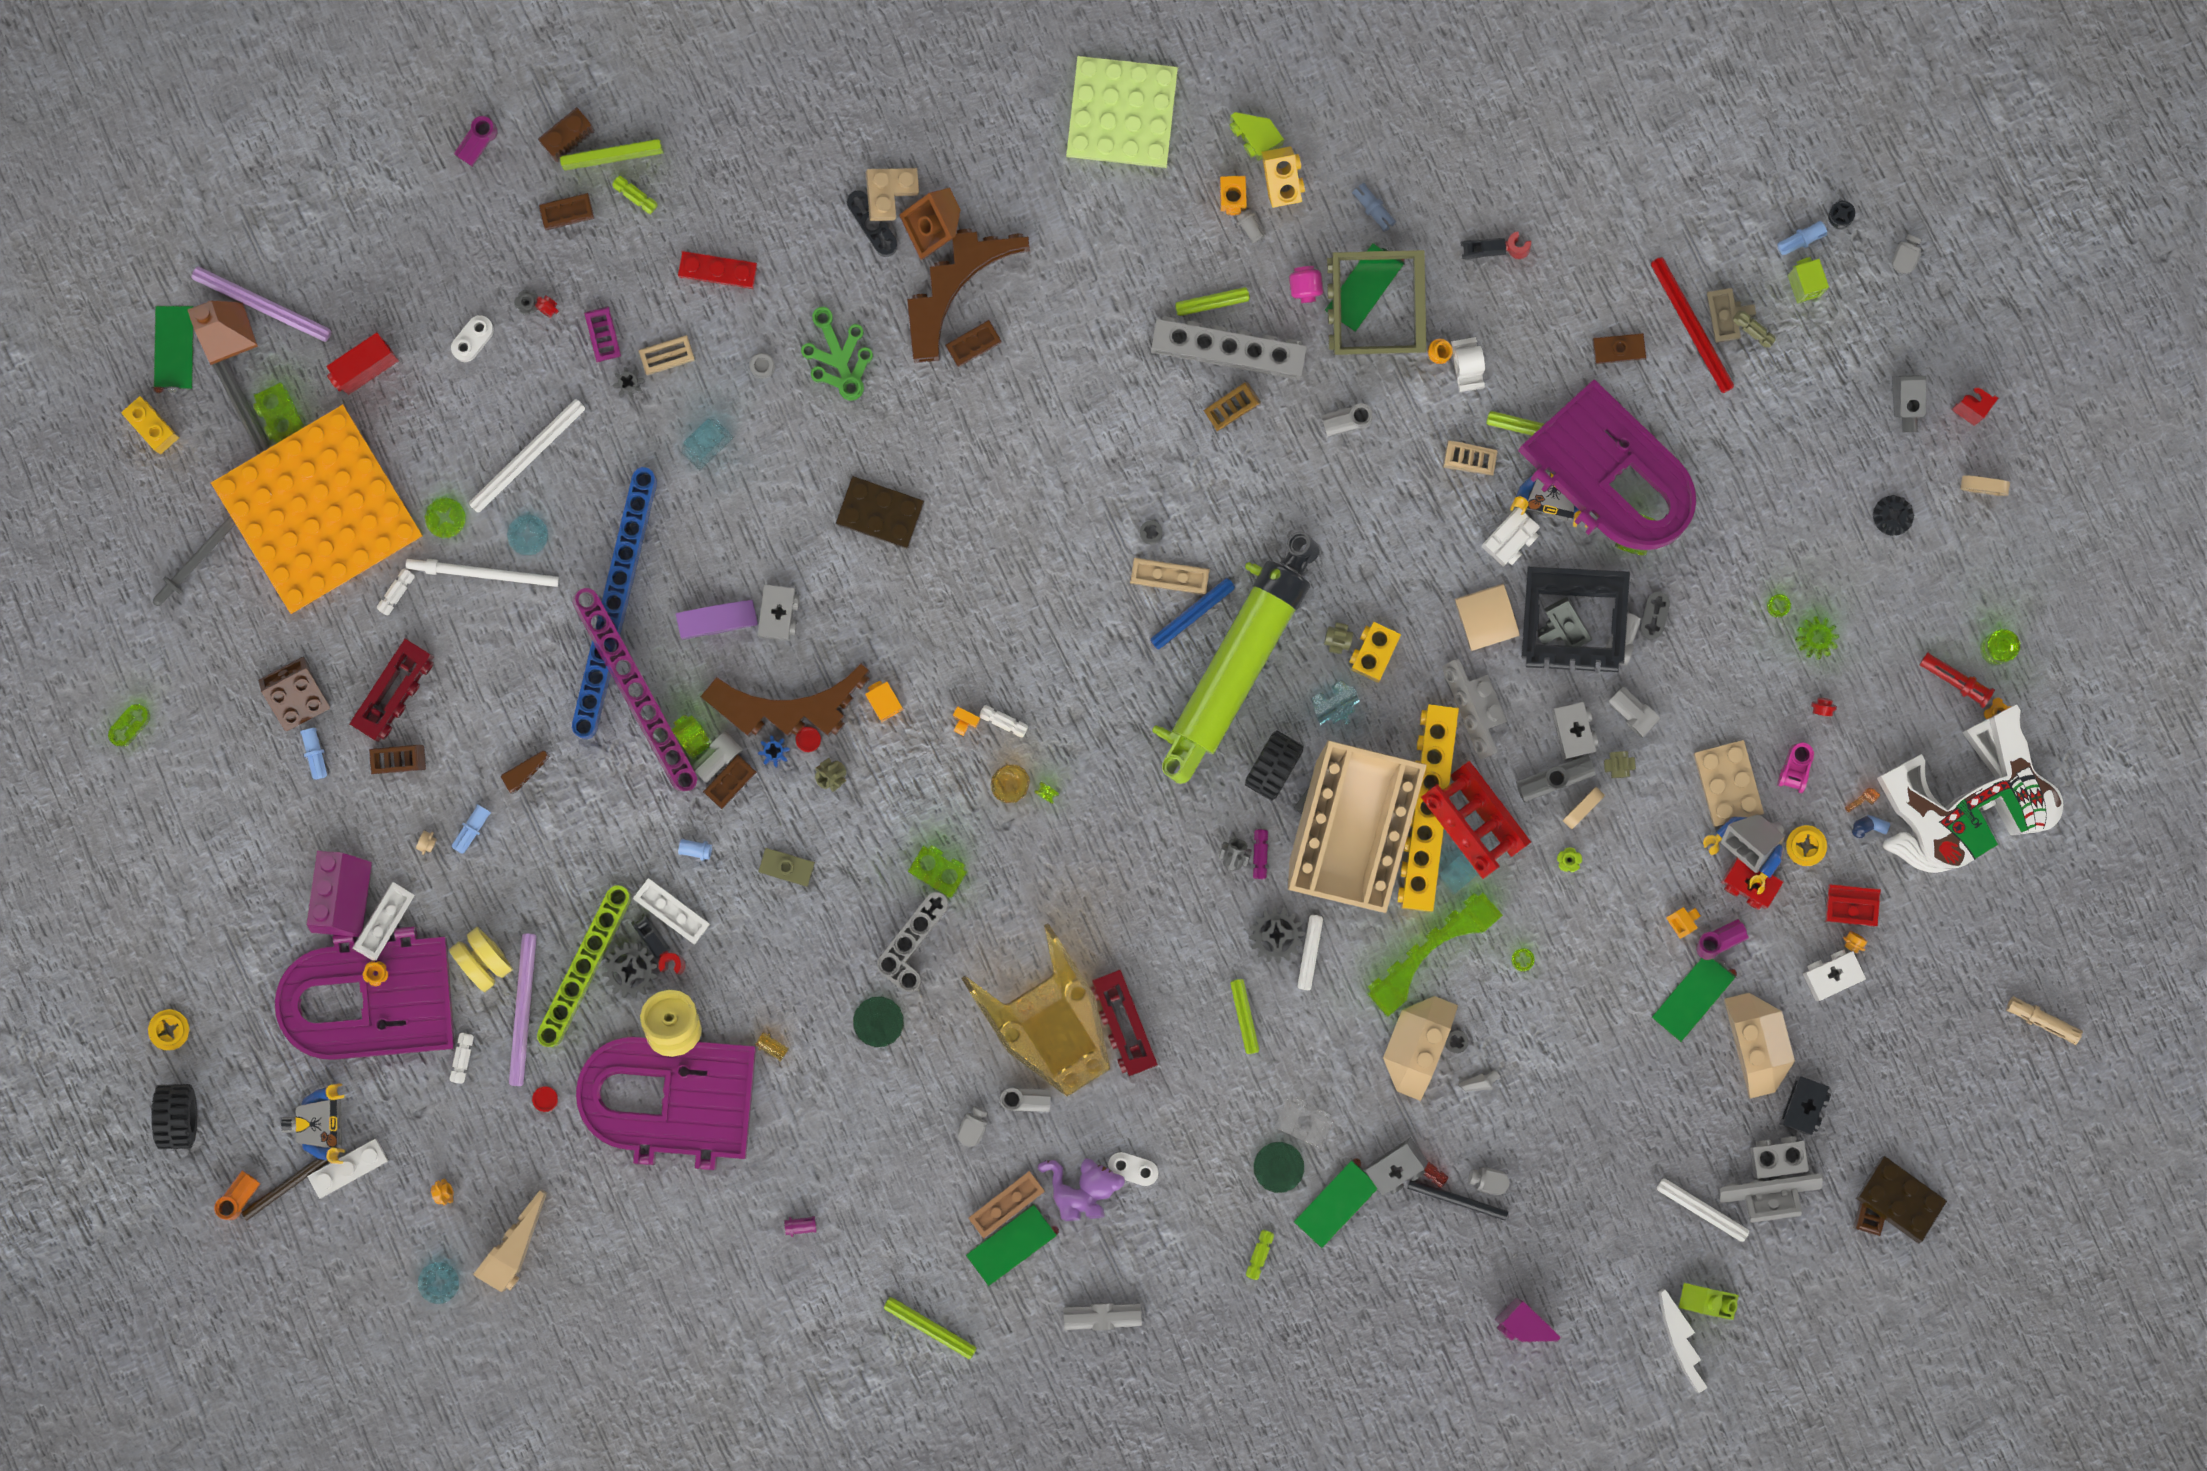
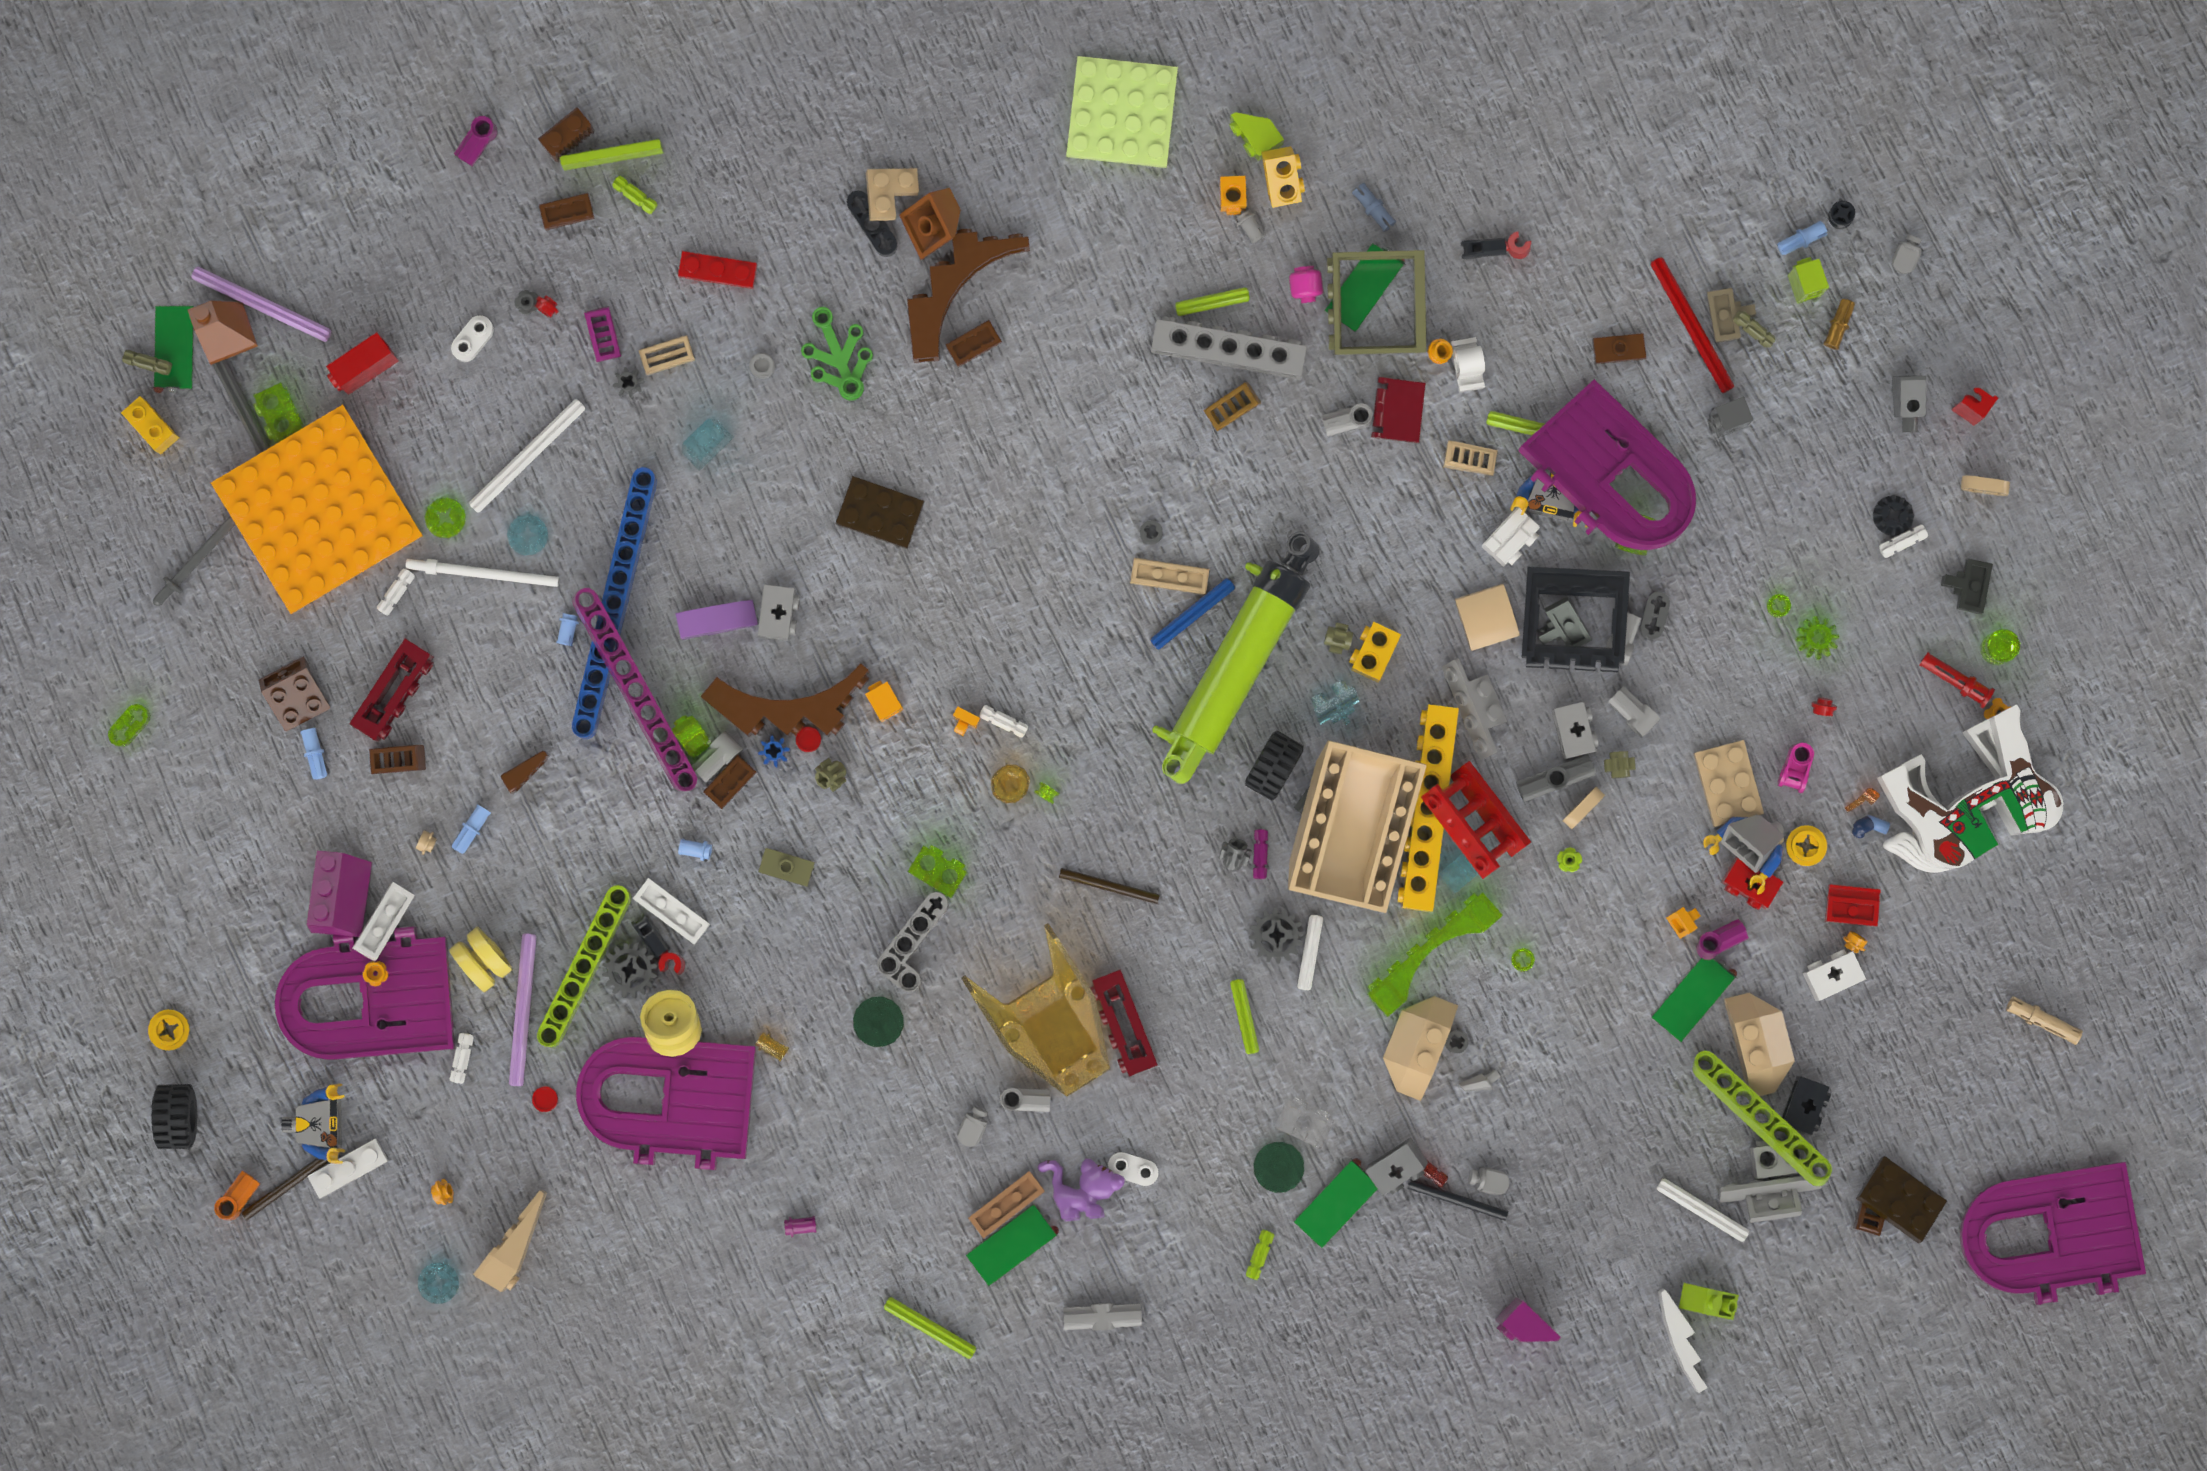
none -> olive axle [122,350,172,375]
none -> light blue pin [556,613,579,646]
none -> dark brown bar [1059,868,1160,904]
none -> dark red piece [1371,377,1426,443]
none -> lime beam [1692,1051,1832,1186]
none -> dark grey brick [1707,397,1753,438]
none -> pearl gold axle [1823,299,1855,350]
none -> white axle [1879,524,1928,558]
none -> pearl dark grey hinge [1940,558,1993,614]
none -> magenta door [1960,1162,2146,1305]

